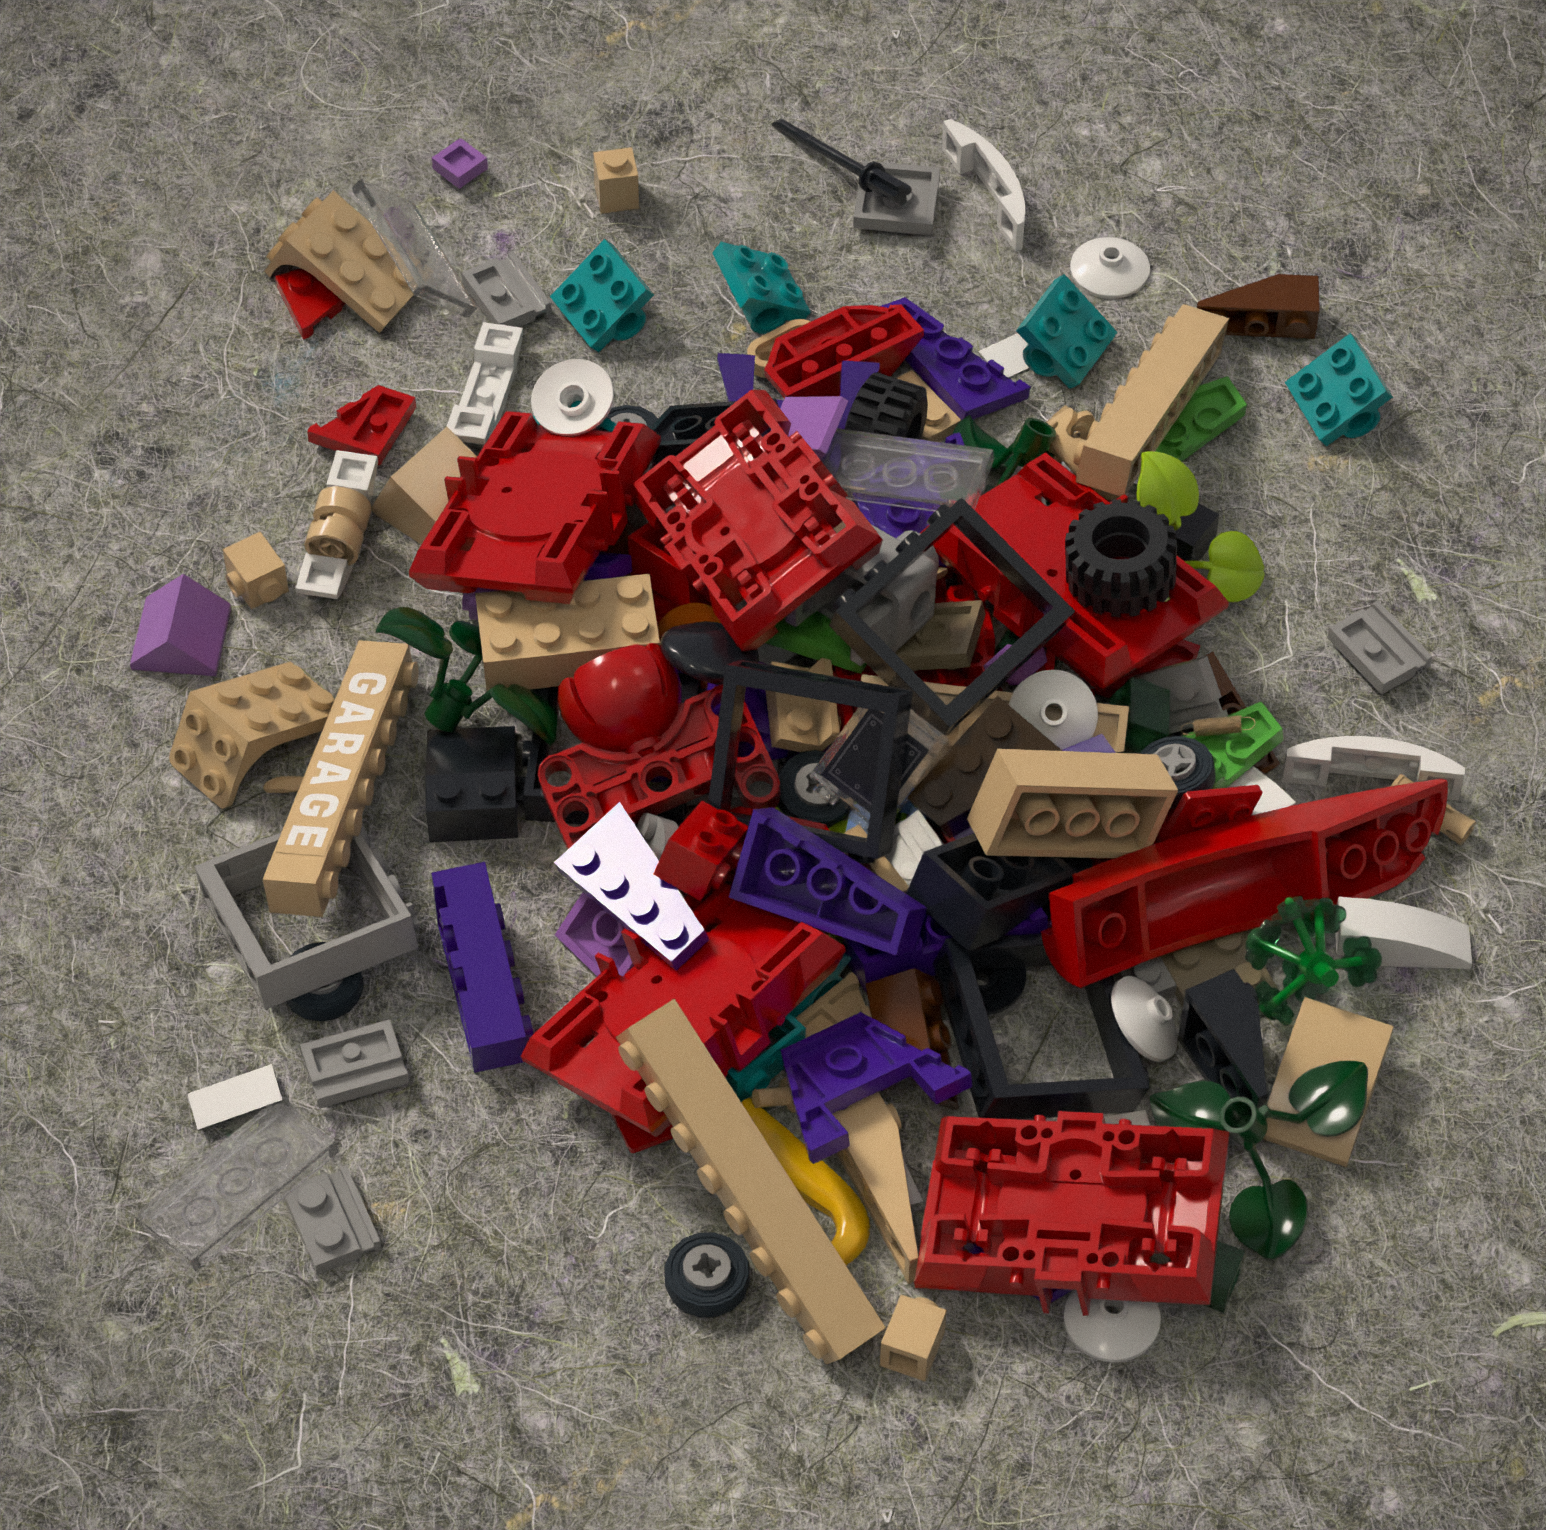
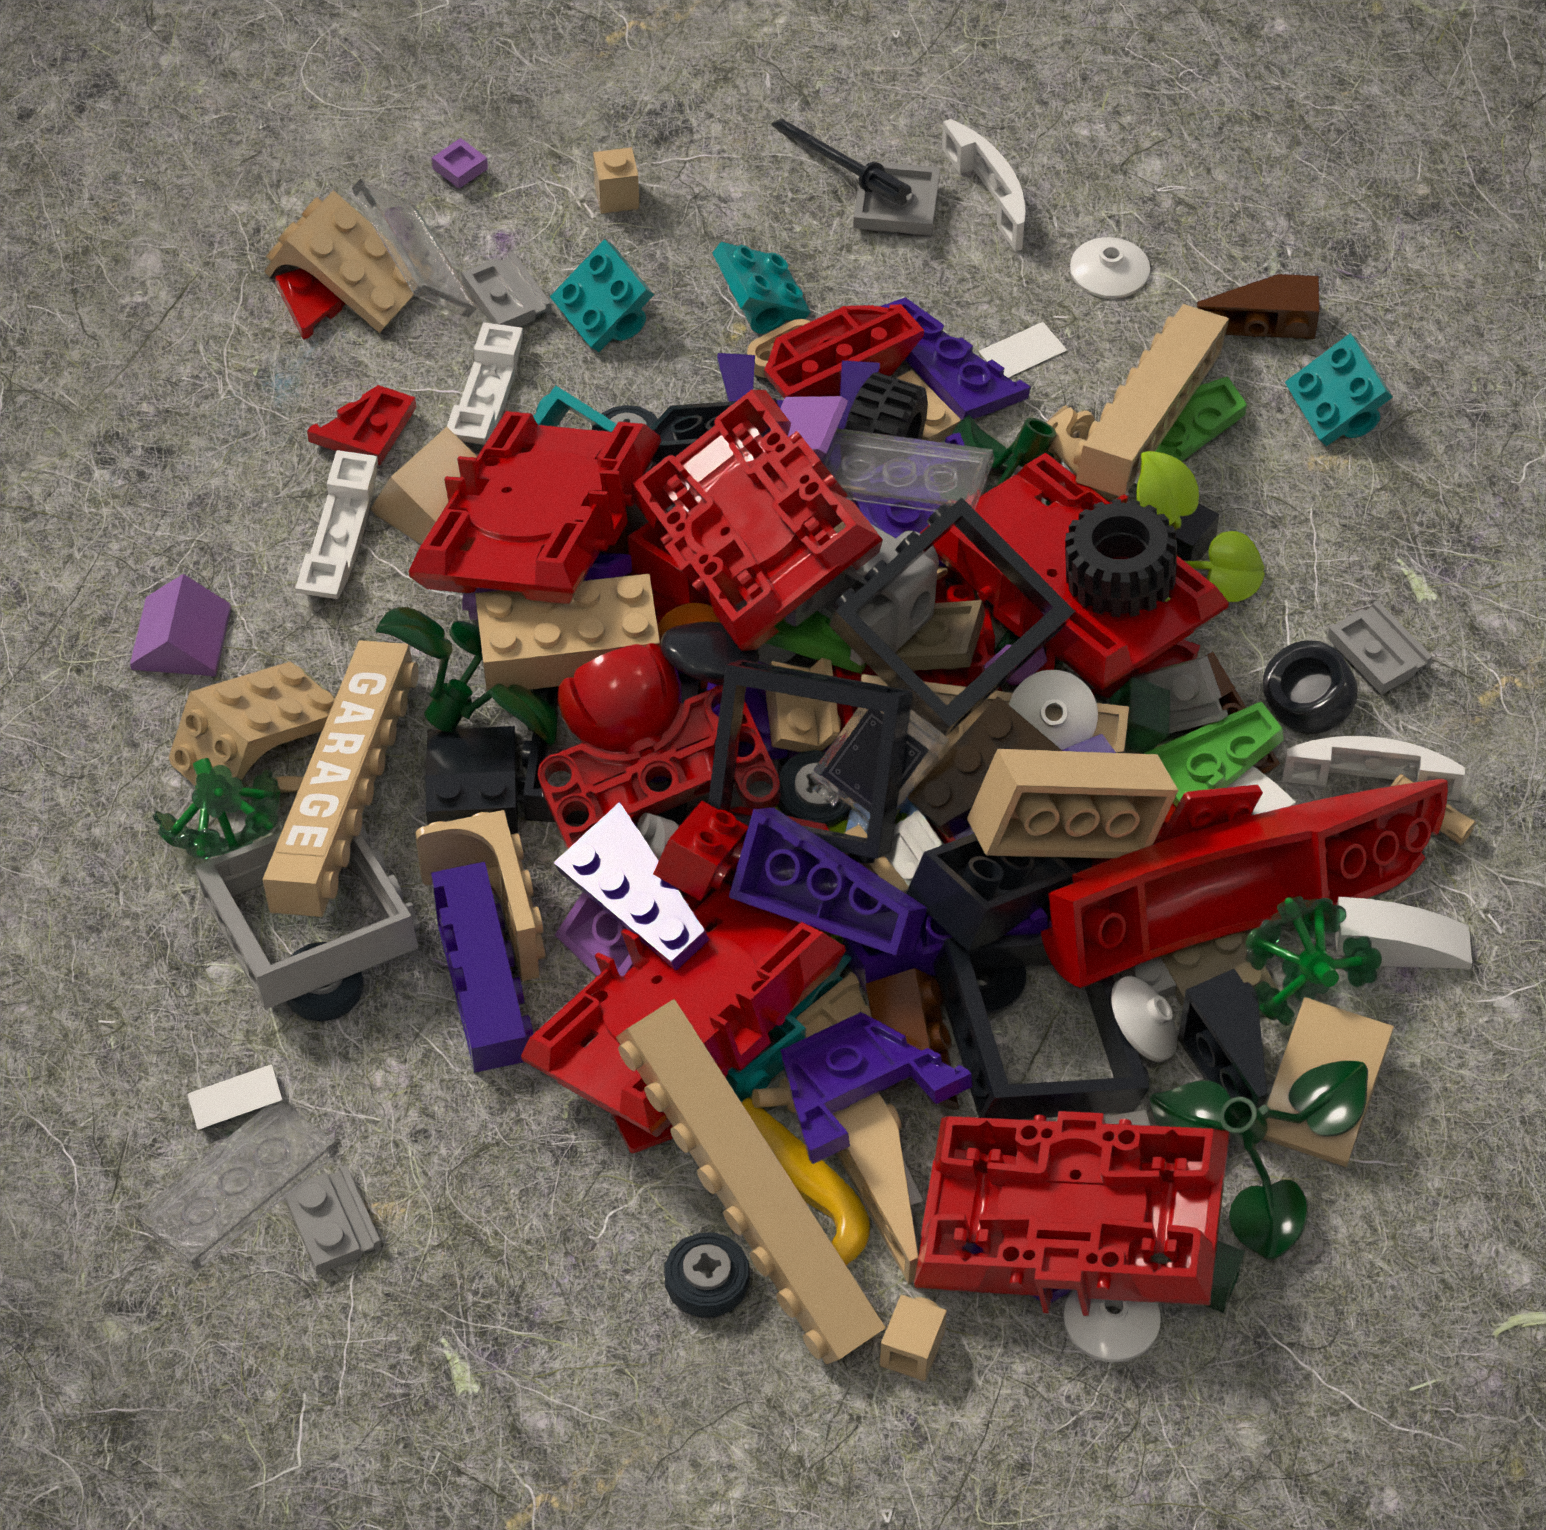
tan brick [223,532,289,609] -> none
light grey plate [300,1019,409,1109] -> none
tan wheel [304,486,372,566] -> none
white dish [531,359,614,436] -> none
teal plate [1016,274,1118,389] -> none
black wheel [1140,736,1216,809] -> none
tan piece [1180,715,1256,737] -> none
none -> clear green plant [153,758,280,859]
none -> tan bracket [415,810,545,981]
none -> black piece [1263,640,1358,734]

